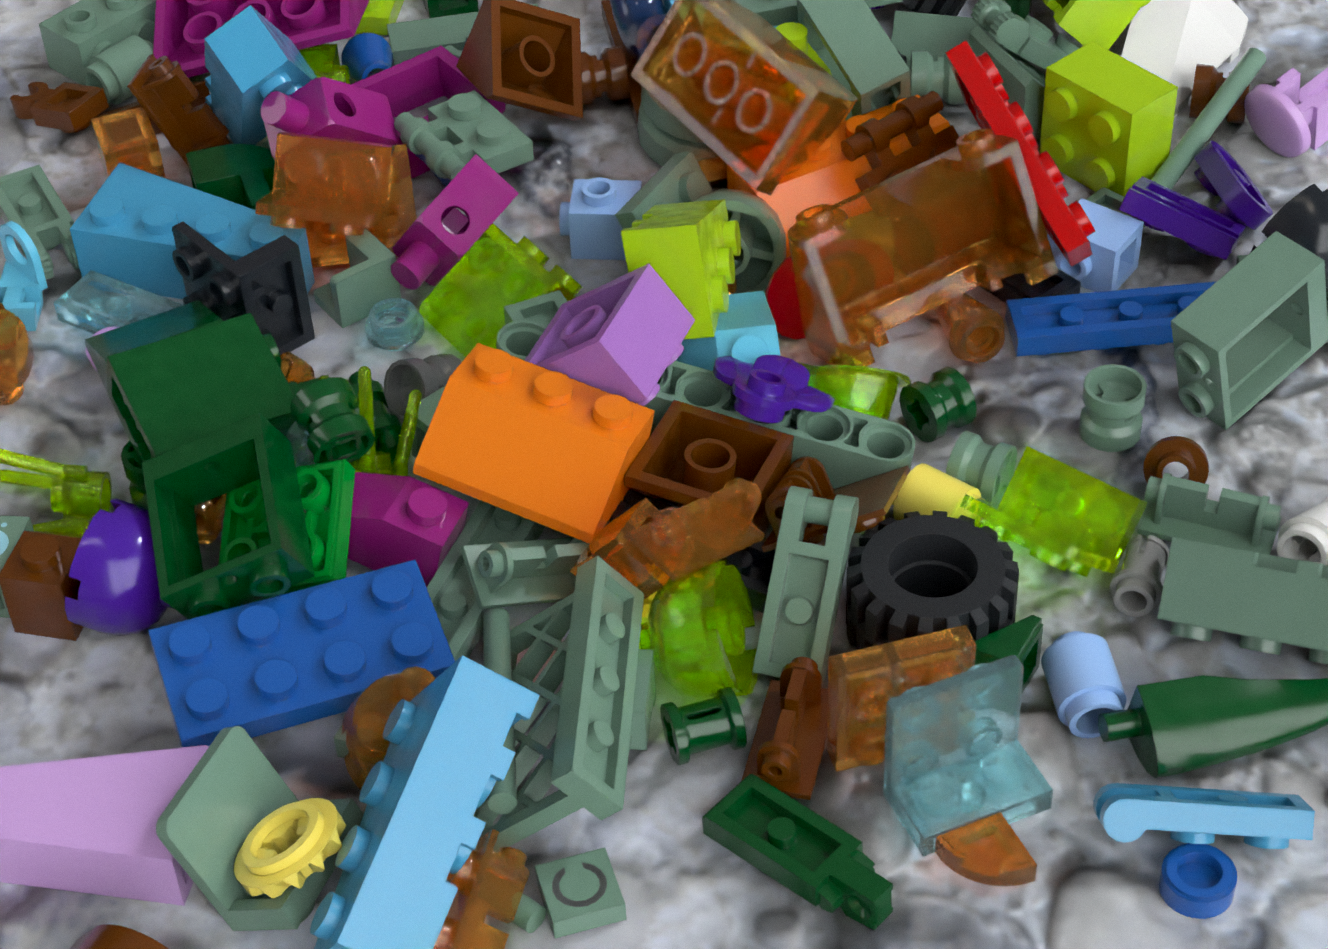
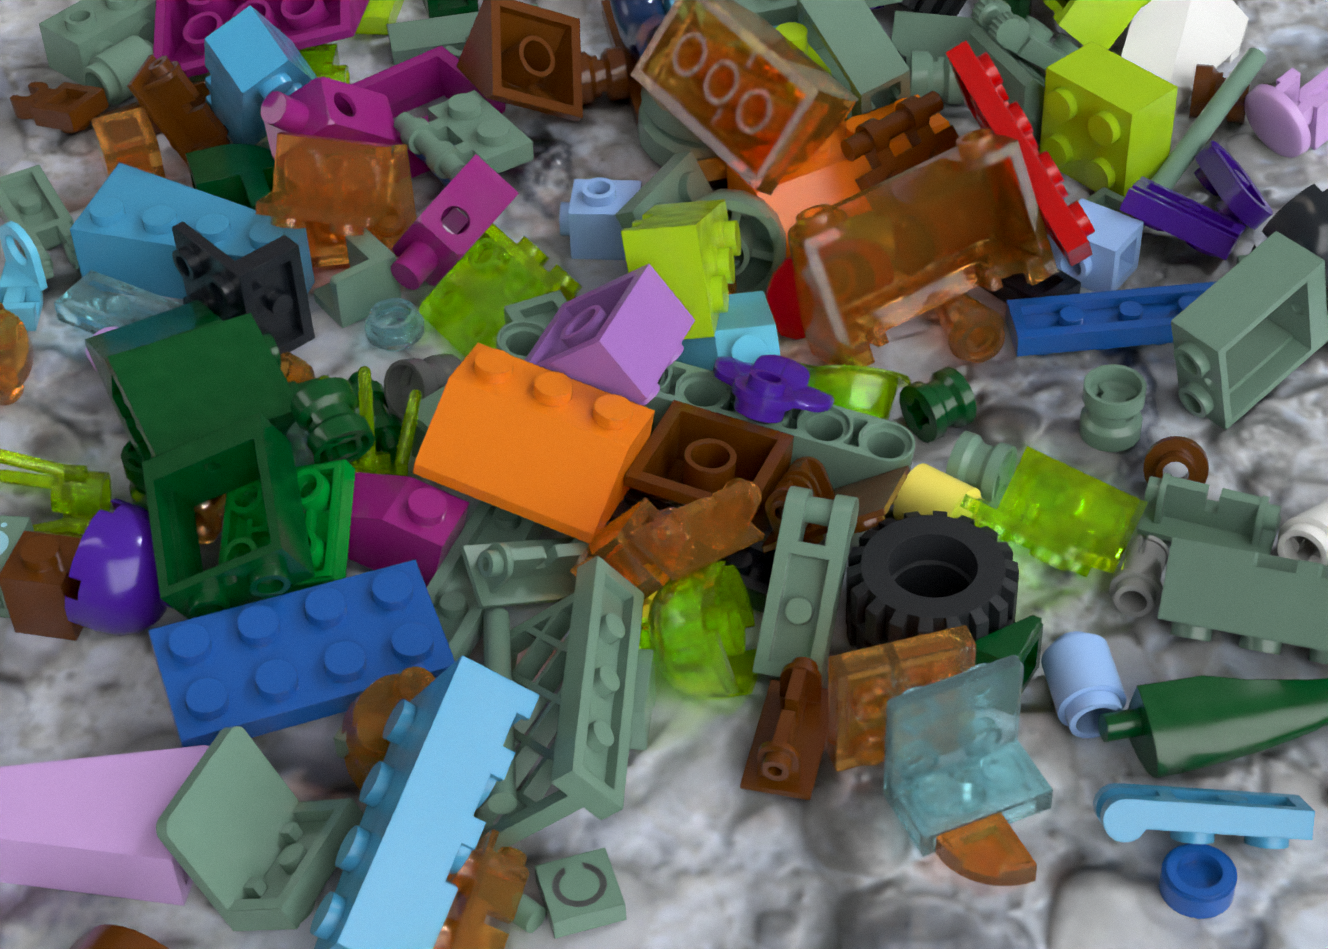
light yellow gear [234,798,347,899] -> none
blue cone [341,33,393,82] -> none
dark green bush [660,687,747,765] -> none
dark green hinge [702,773,893,930] -> none

